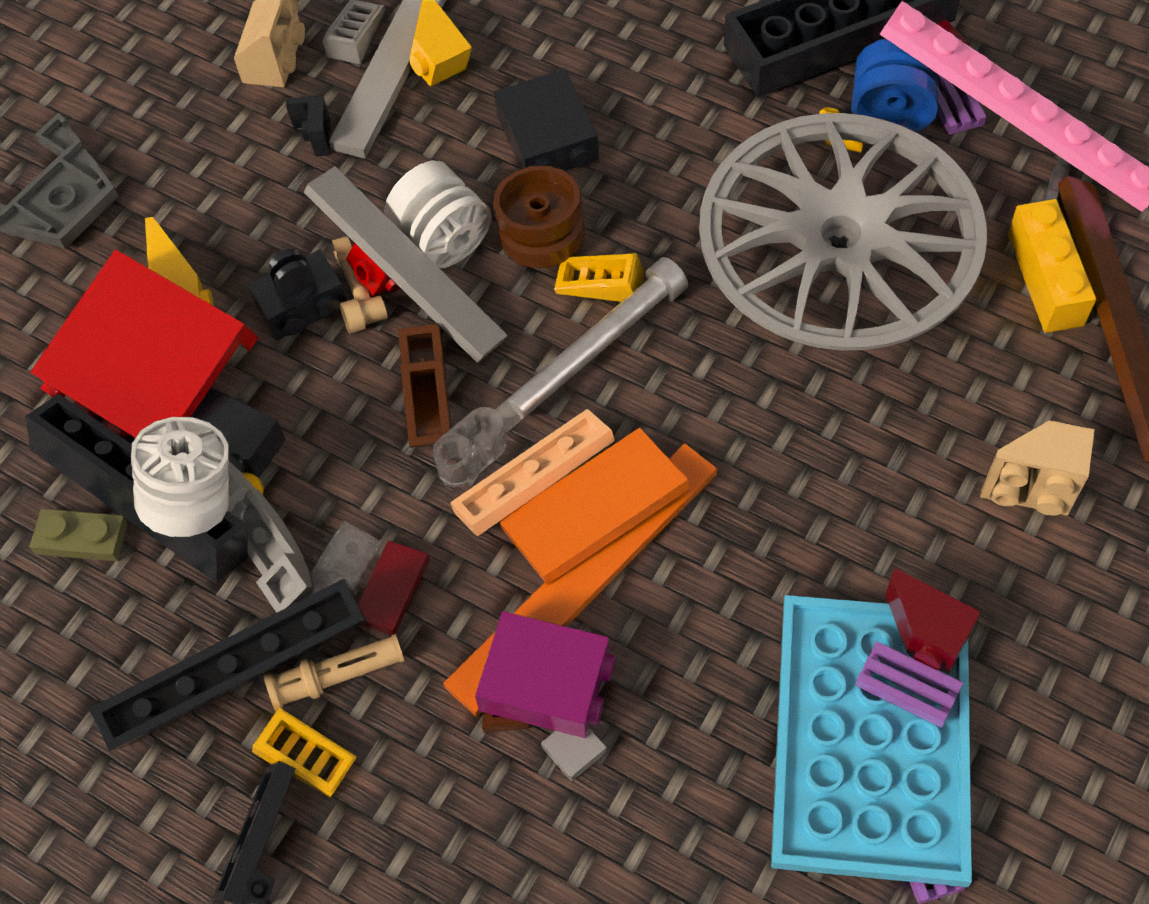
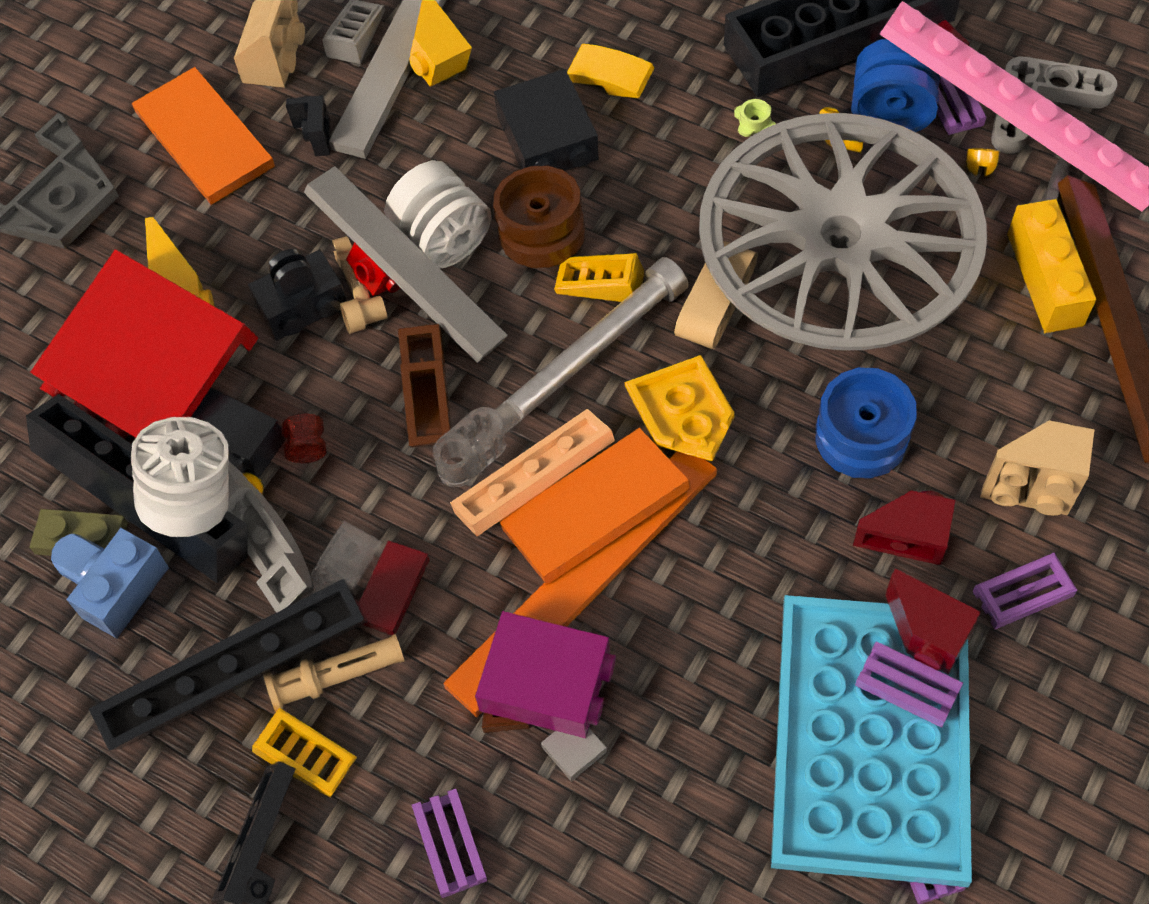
none -> medium blue brick [51,528,169,639]
none -> orange tile [131,67,275,205]
none -> clear red wheel [282,413,327,464]
none -> medium lavender tile [412,789,487,898]
none -> yellow slope [567,44,654,98]
none -> yellow tile [624,355,735,461]
none -> tan beam [674,241,758,349]
none -> yellowish green plate [734,99,775,137]
none -> blue wheel [815,367,917,479]
none -> dark red slope [853,490,956,565]
none -> yellow hinge [966,148,1000,177]
none -> medium lavender tile [973,553,1077,629]
none -> light grey beam [991,56,1118,154]

